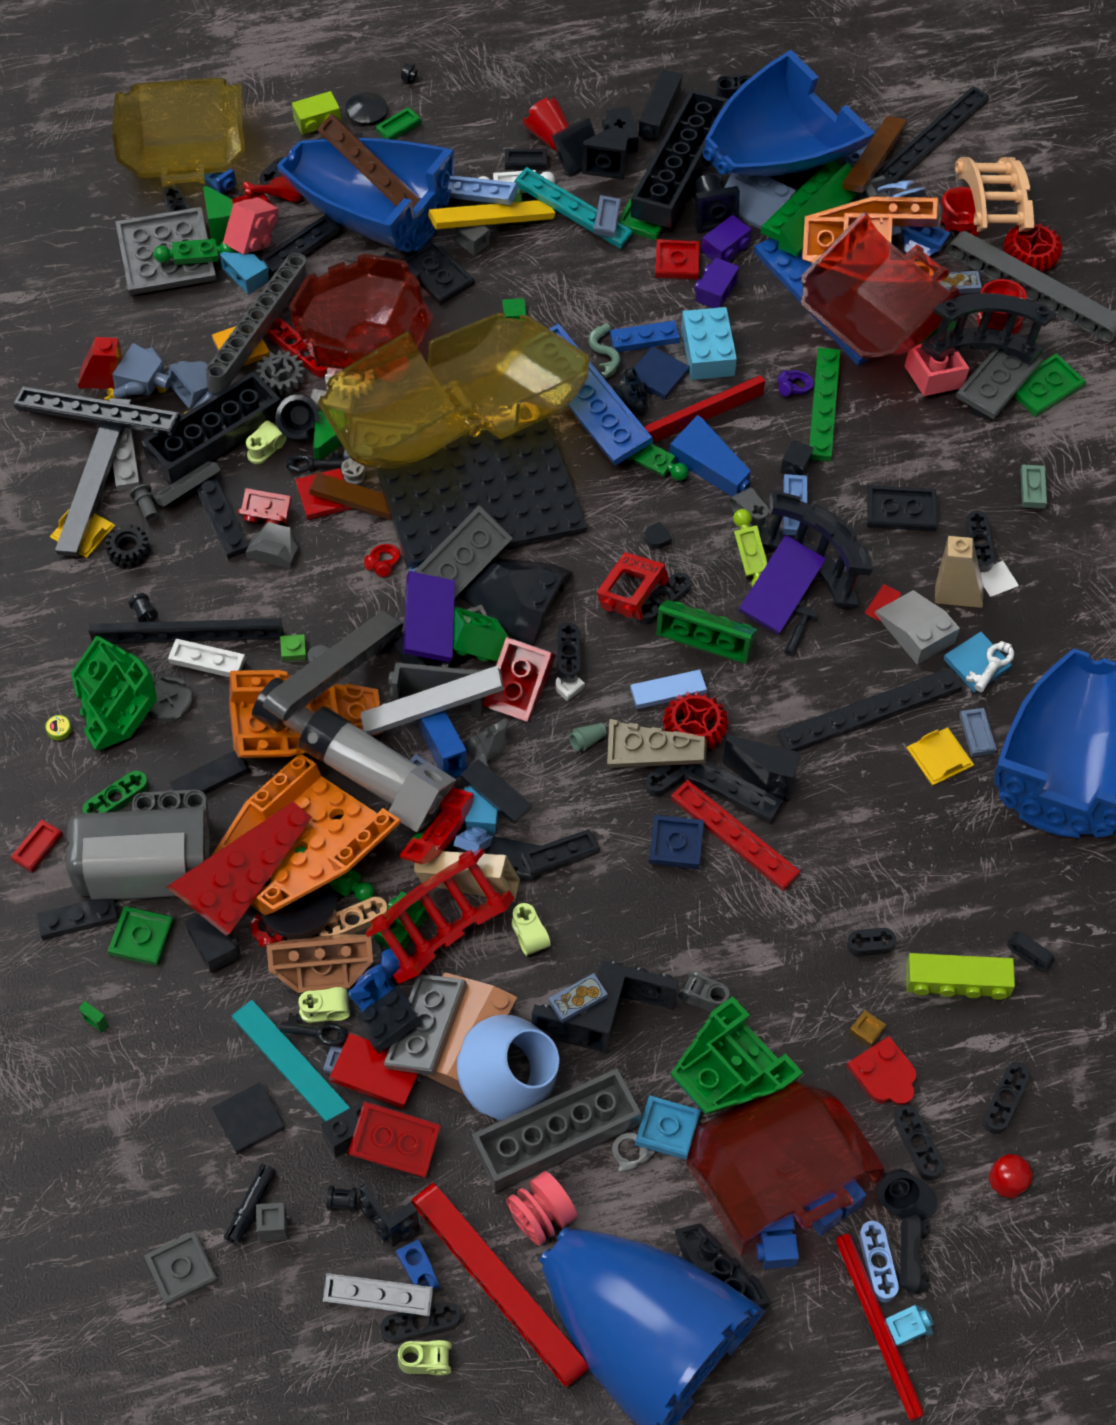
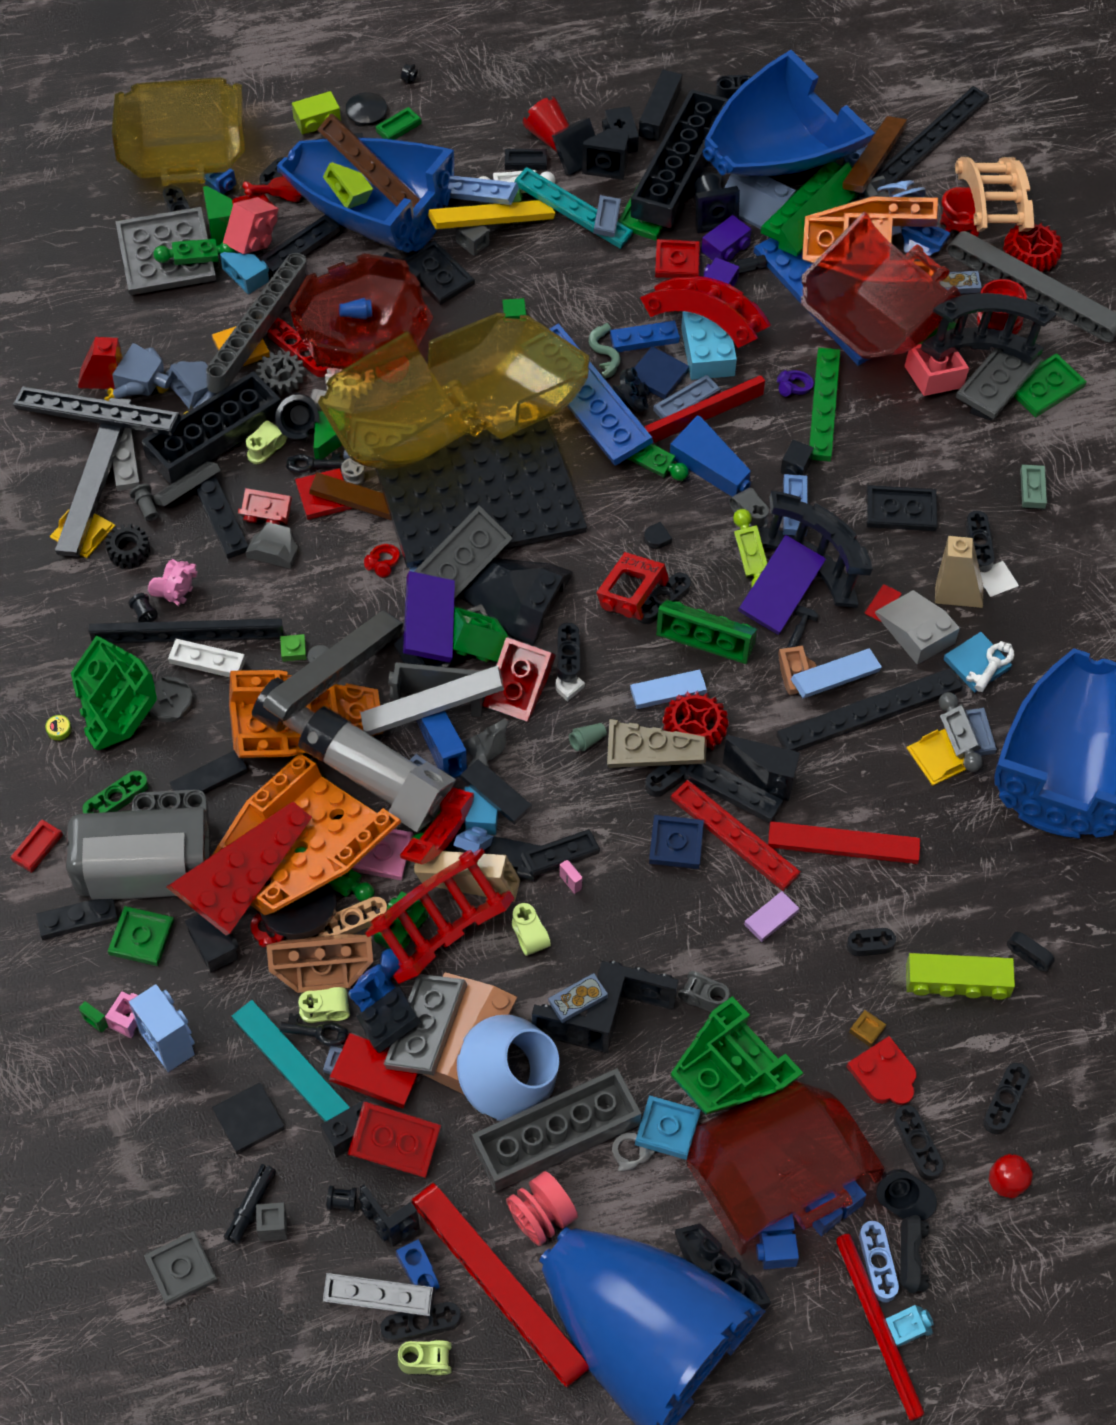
none -> bright pink brick [105,991,138,1038]
none -> light blue brick [129,984,195,1072]
none -> bright pink hair [148,559,197,606]
none -> lime slope [323,162,373,209]
none -> blue cone [339,298,372,320]
none -> bright pink tile [352,829,413,880]
none -> bright pink tile [560,860,582,894]
none -> red fence [640,276,771,348]
none -> sand blue tile [653,375,721,419]
none -> black axle [729,255,767,273]
none -> lavender tile [744,891,799,942]
none -> red tile [768,821,920,864]
none -> nougat slope [779,646,816,695]
none -> light blue tile [791,648,882,698]
none -> dark grey plate [939,692,983,772]

